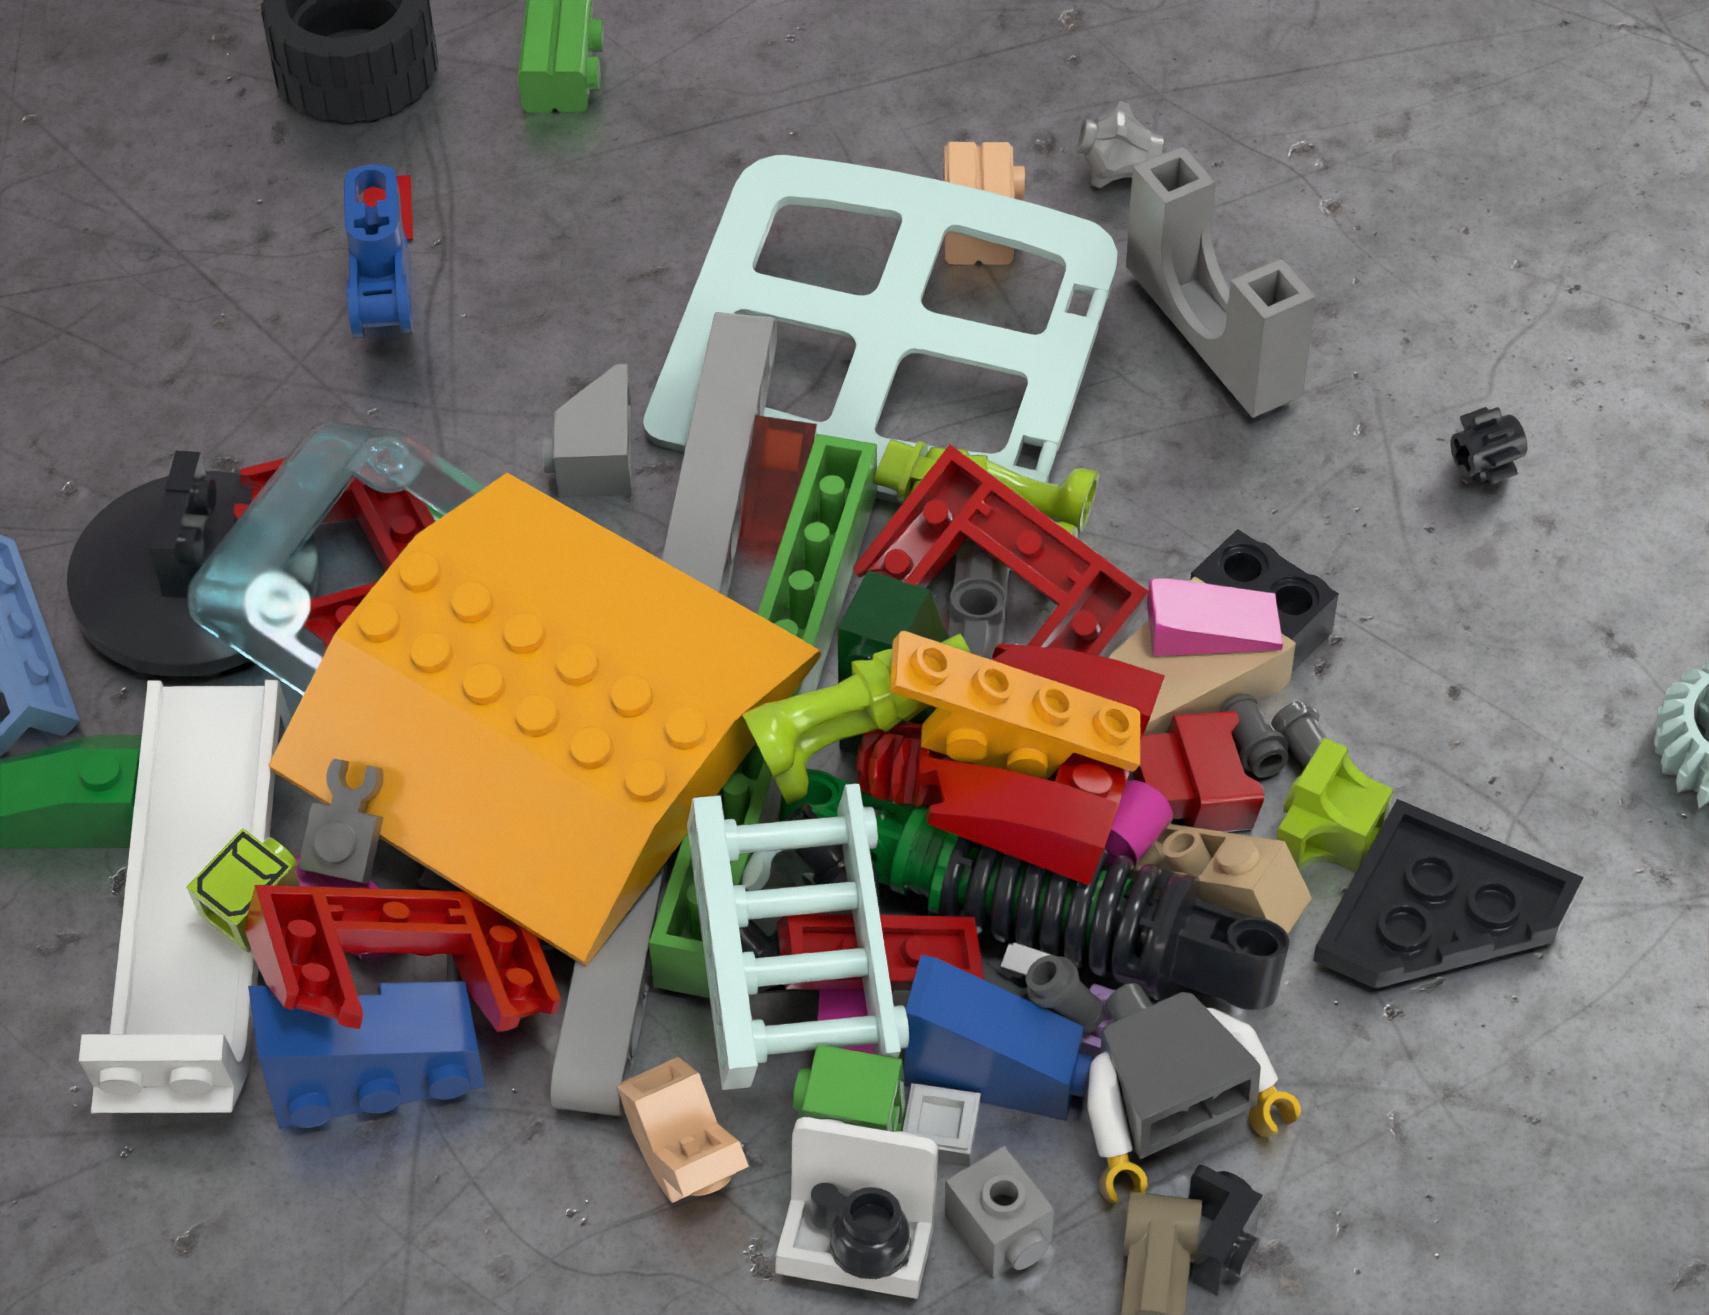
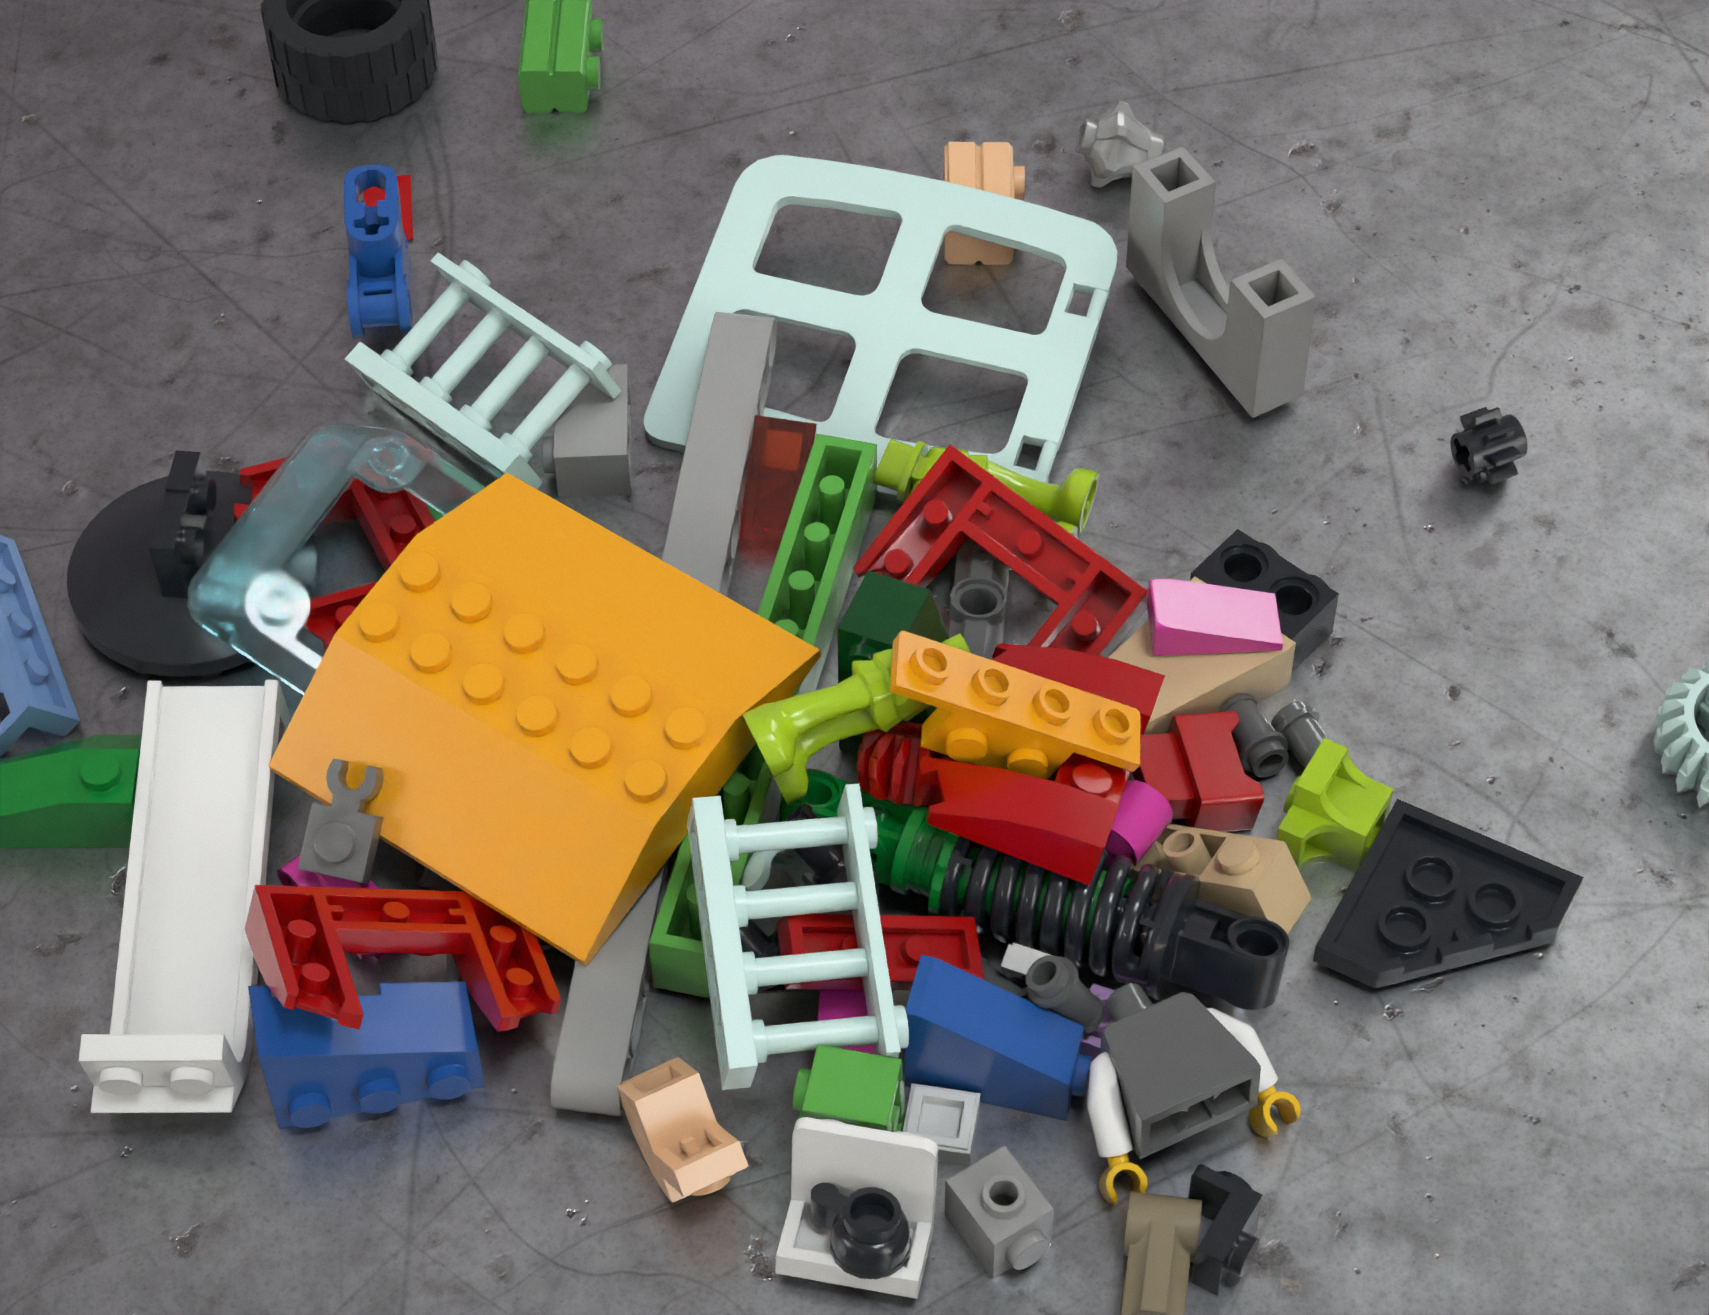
lime brick [186,828,300,952] -> none
none -> light aqua fence [345,253,622,489]

